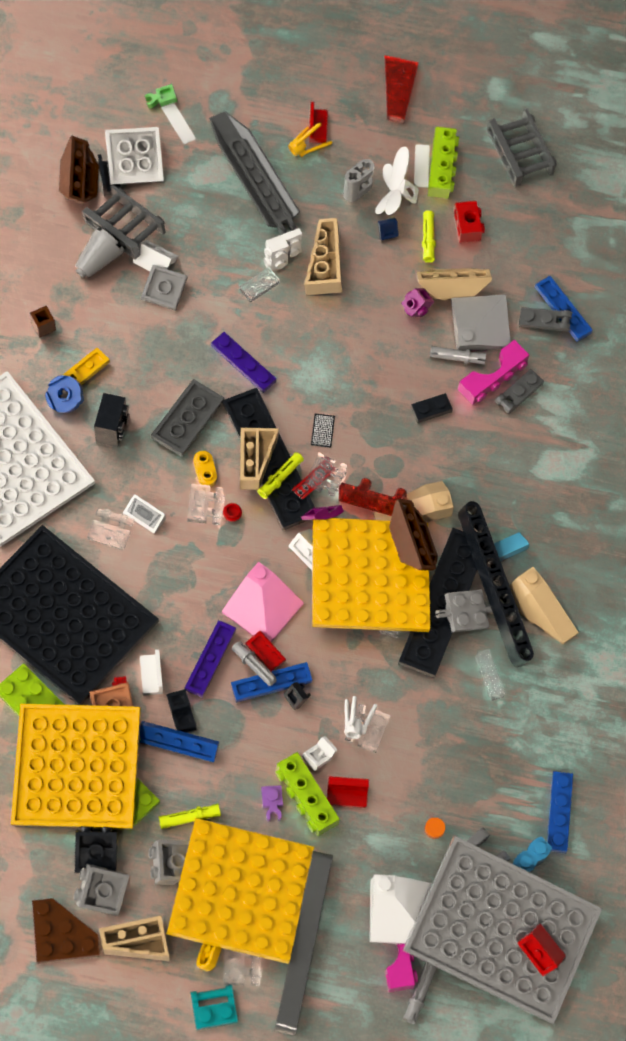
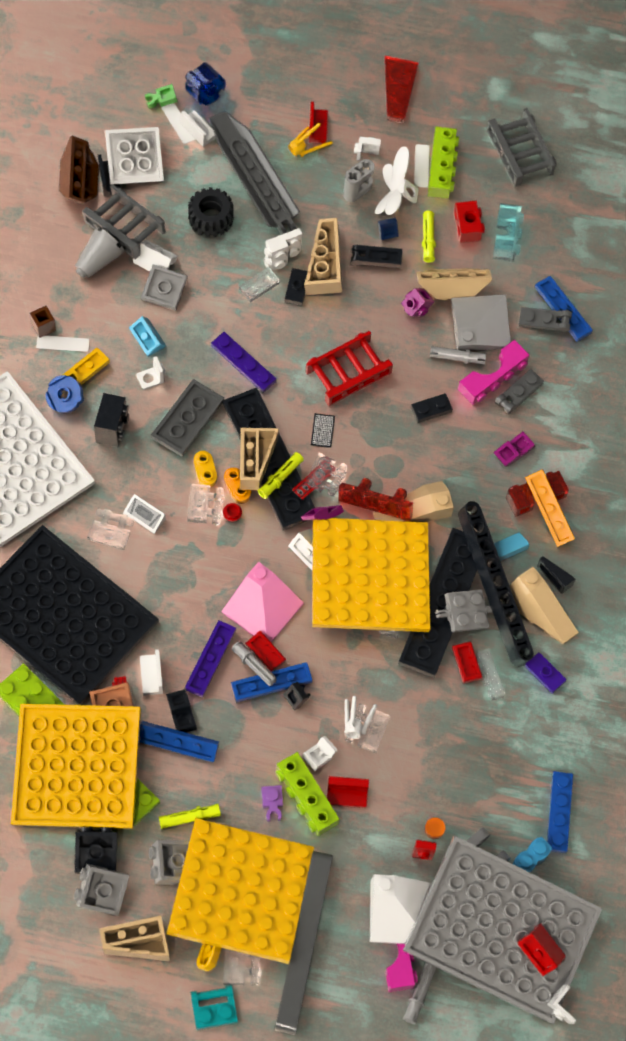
reddish brown plate [32,898,100,964] -> none
reddish brown wedge [389,499,438,571] -> none
none -> white sticker [36,336,89,352]
none -> medium azure slope [129,316,166,356]
none -> white bracket [136,356,166,390]
none -> white panel [181,110,216,147]
none -> clear blue brick [185,62,226,106]
none -> black tyre [188,187,234,237]
none -> light orange plate [224,467,251,504]
none -> black plate [284,268,308,306]
none -> red fence [305,330,393,407]
none -> black plate [350,245,402,268]
none -> white bracket [354,136,381,161]
none -> red plate [412,840,437,861]
none -> red plate [452,641,482,684]
none -> clear light blue arch [493,203,524,262]
none -> magenta slope [493,431,535,467]
none -> clear red arch [506,471,569,517]
none -> dark purple plate [524,652,567,694]
none -> light orange plate [525,469,575,547]
none -> black slope [537,556,576,594]
none -> white bracket [547,985,576,1024]

